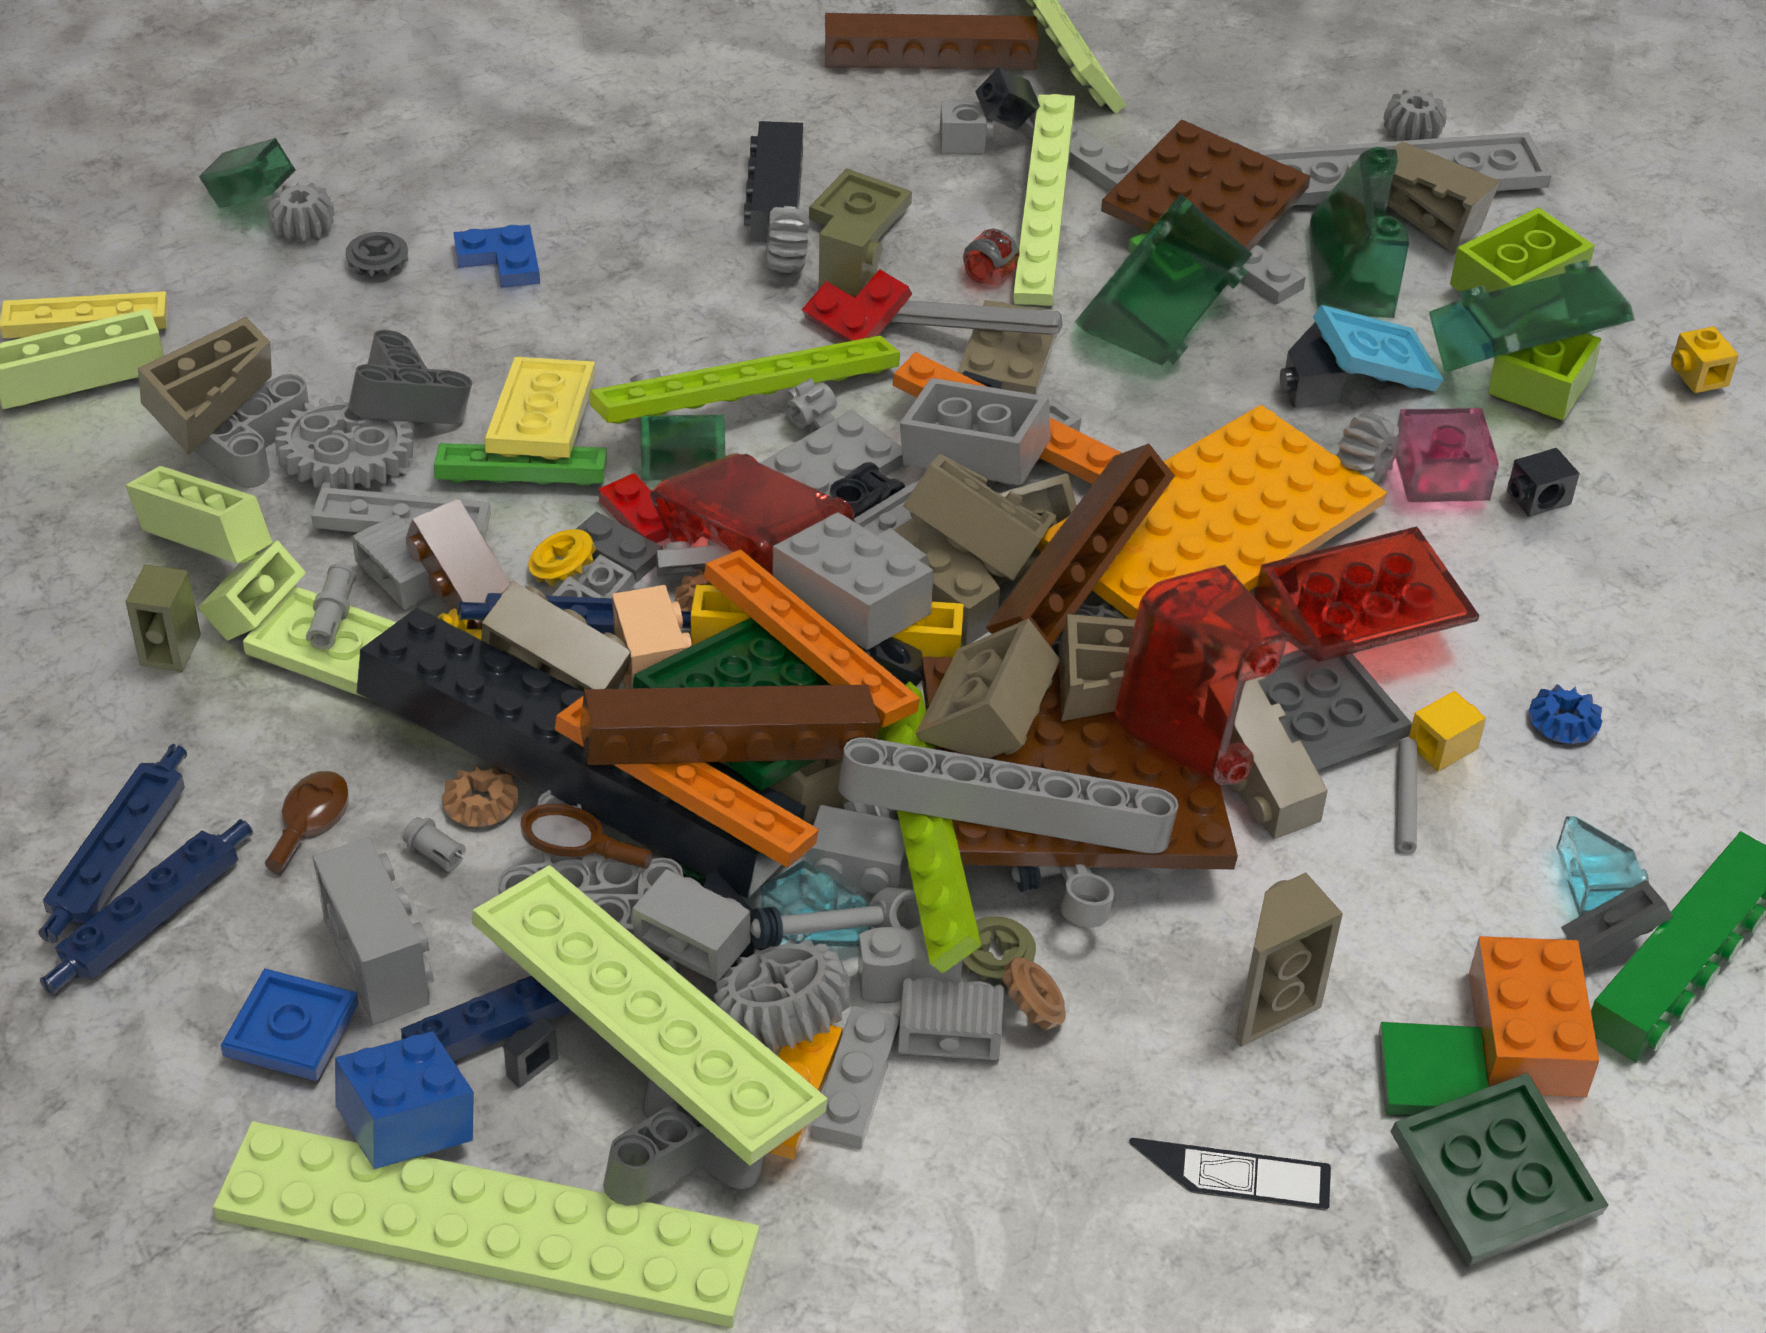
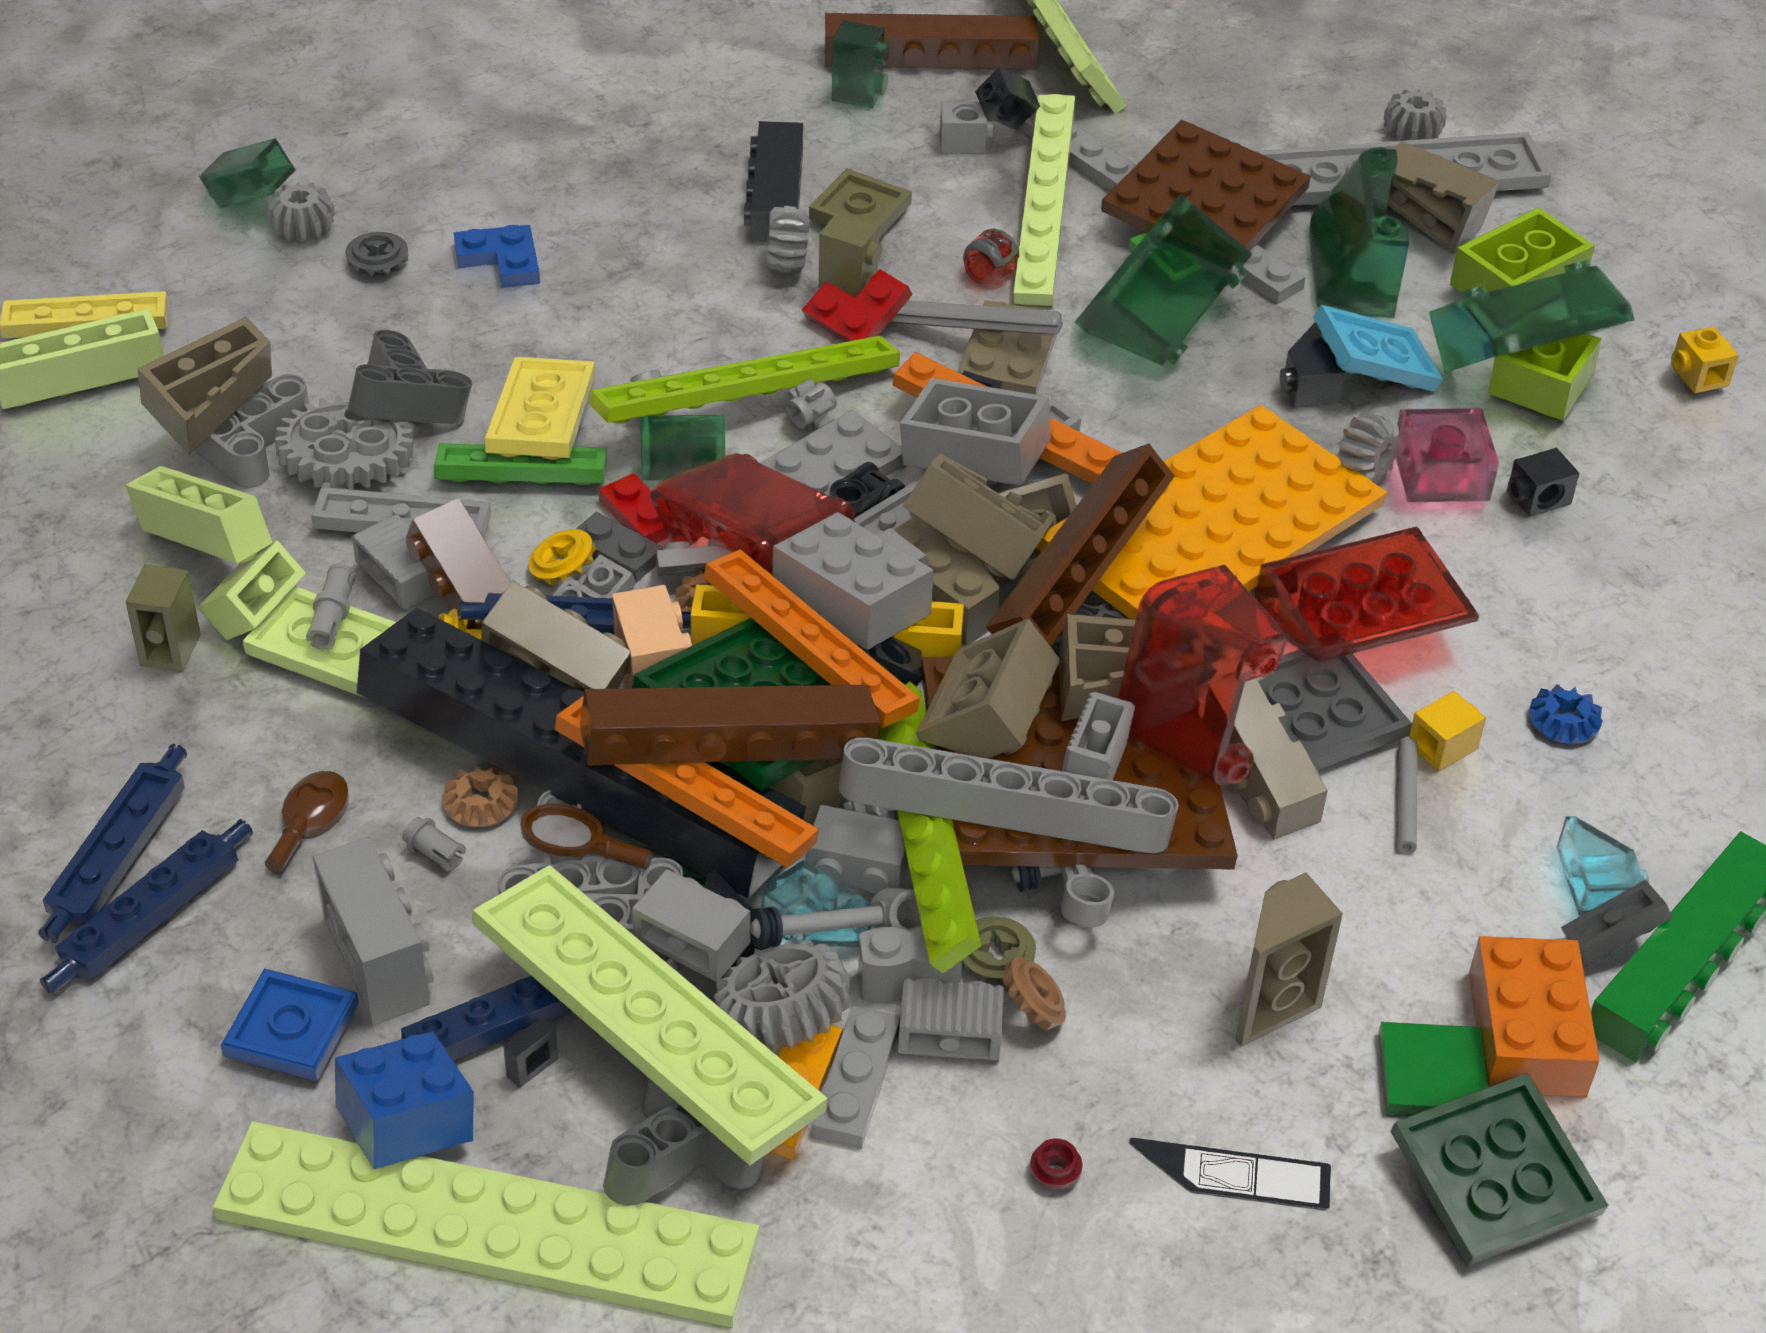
none -> clear green brick [832,20,889,109]
none -> dark red plate [1030,1138,1083,1190]
none -> light grey brick [1062,692,1135,780]

